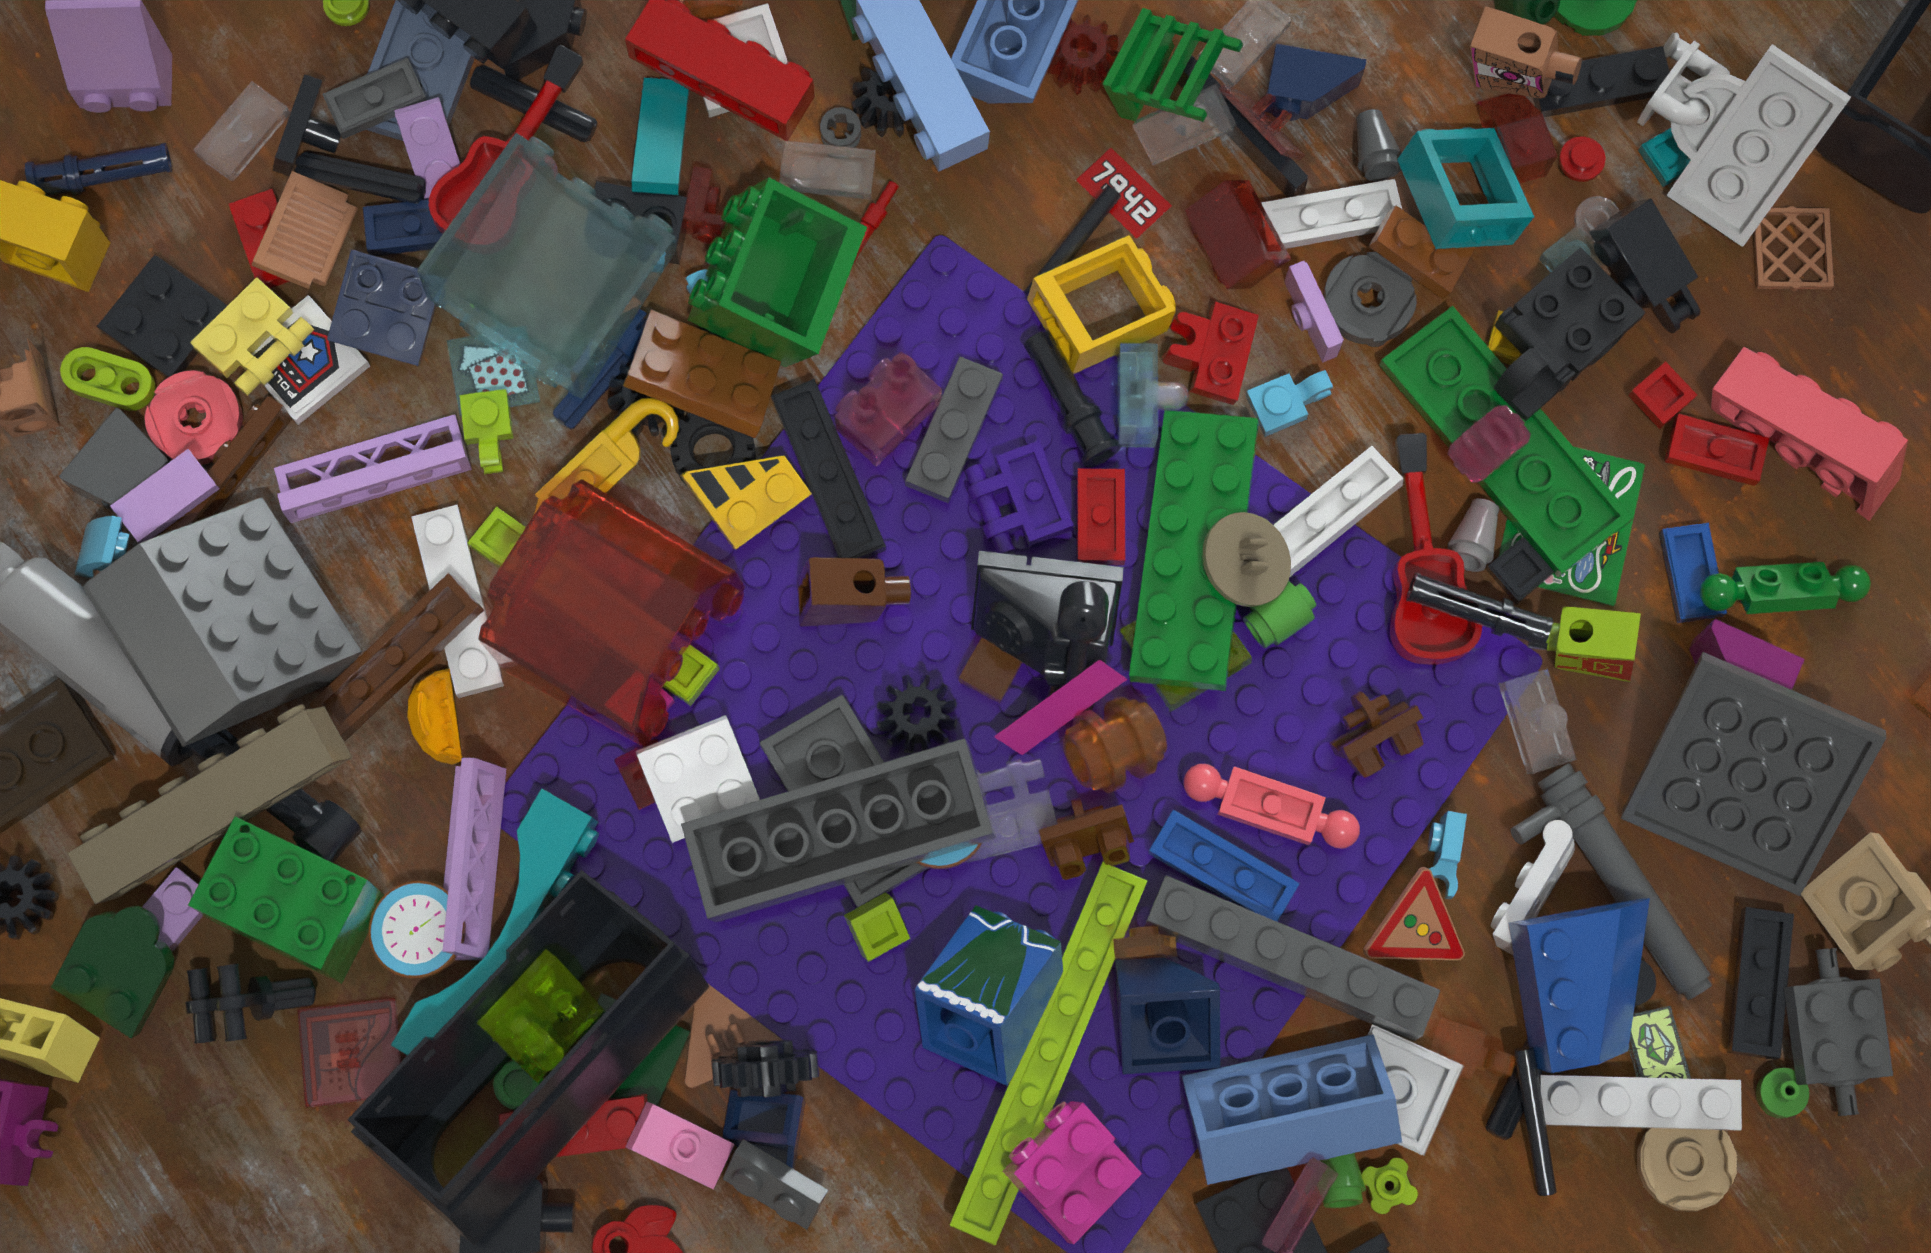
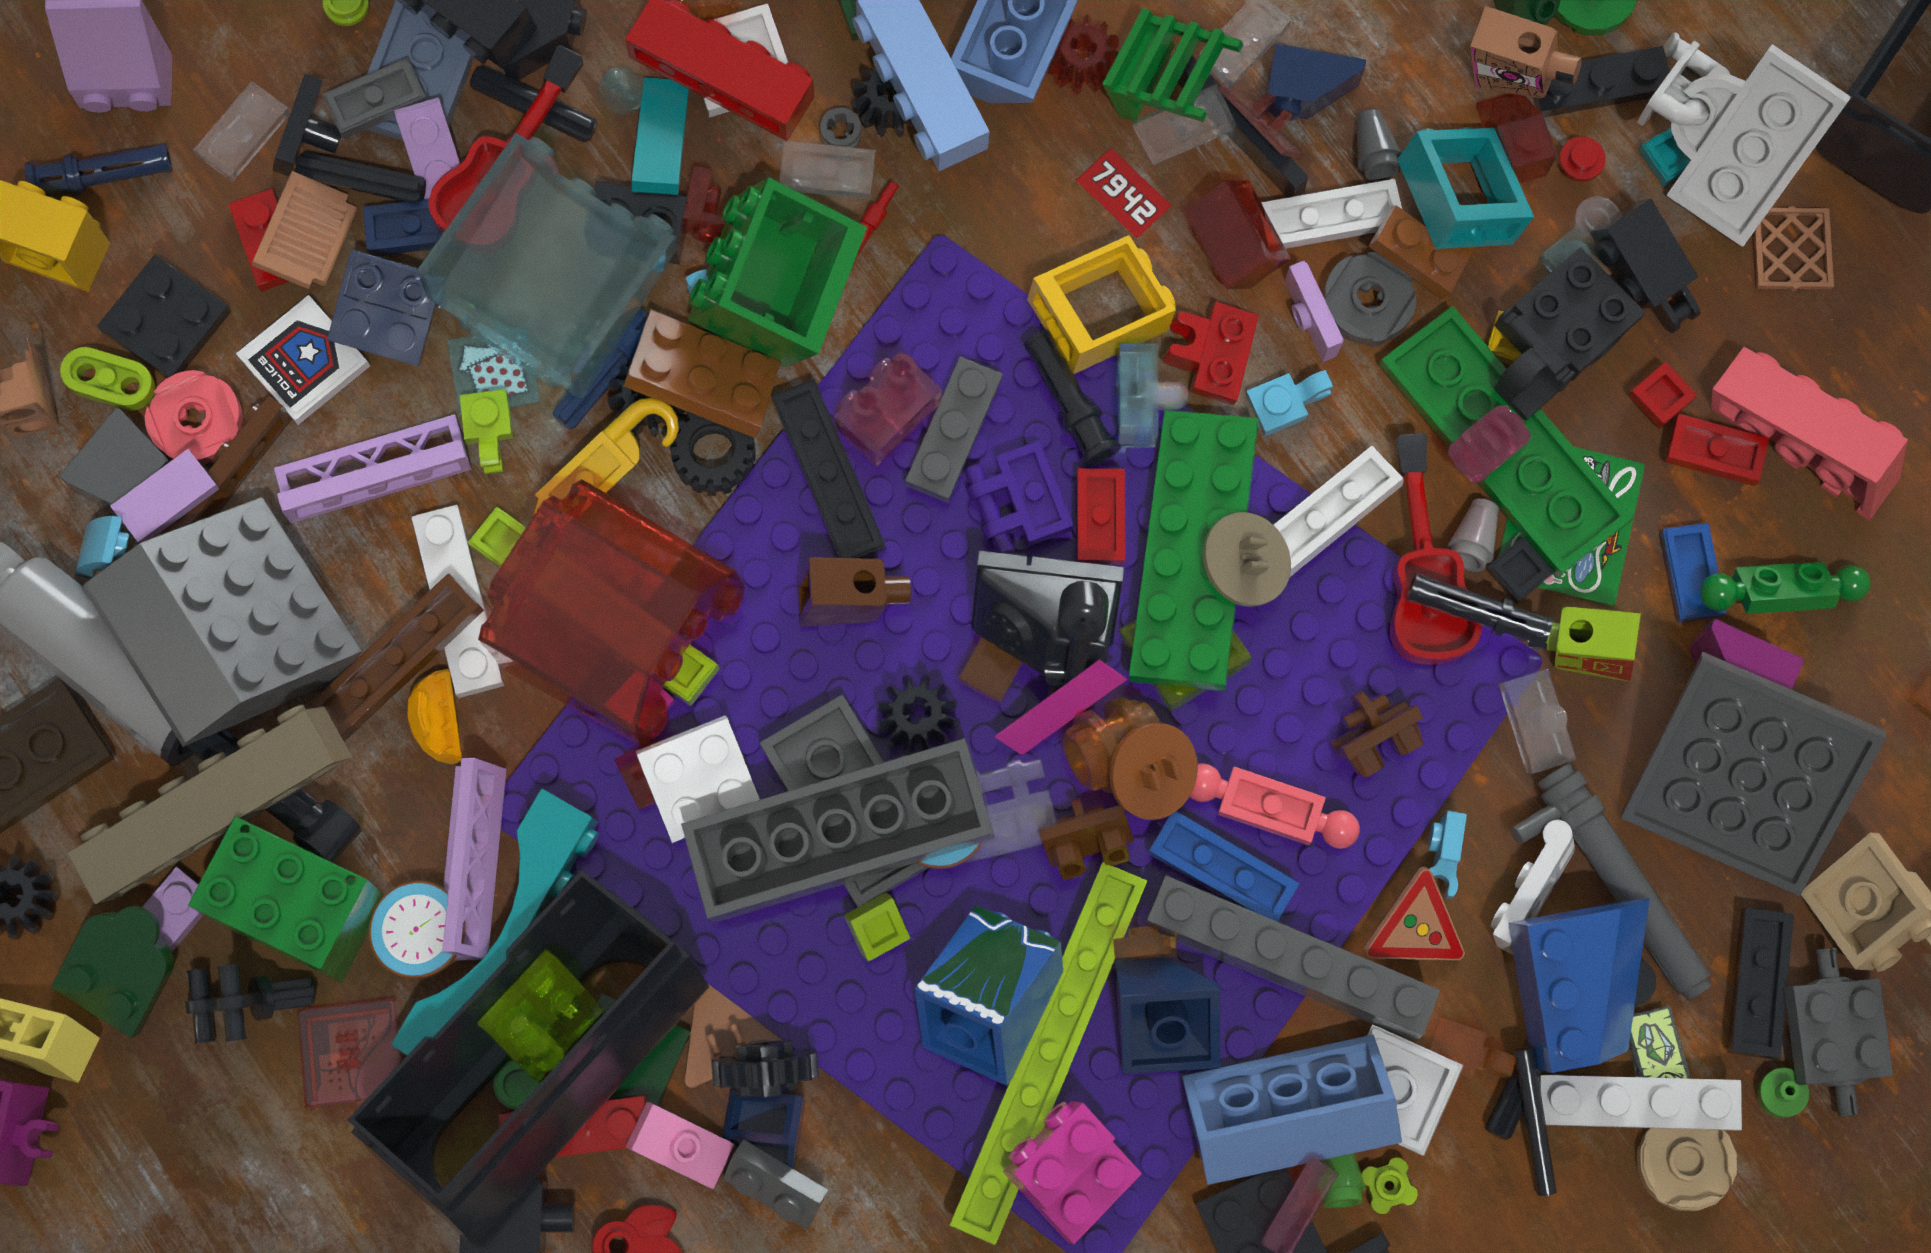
light yellow plate [190,277,314,396] -> none
yellow wing [680,455,812,549] -> none
black bar [1024,186,1121,295] -> none
bright green brick [1243,581,1317,648] -> none
none -> clear light blue piece [598,66,644,115]
none -> dark orange piece [1109,722,1198,820]

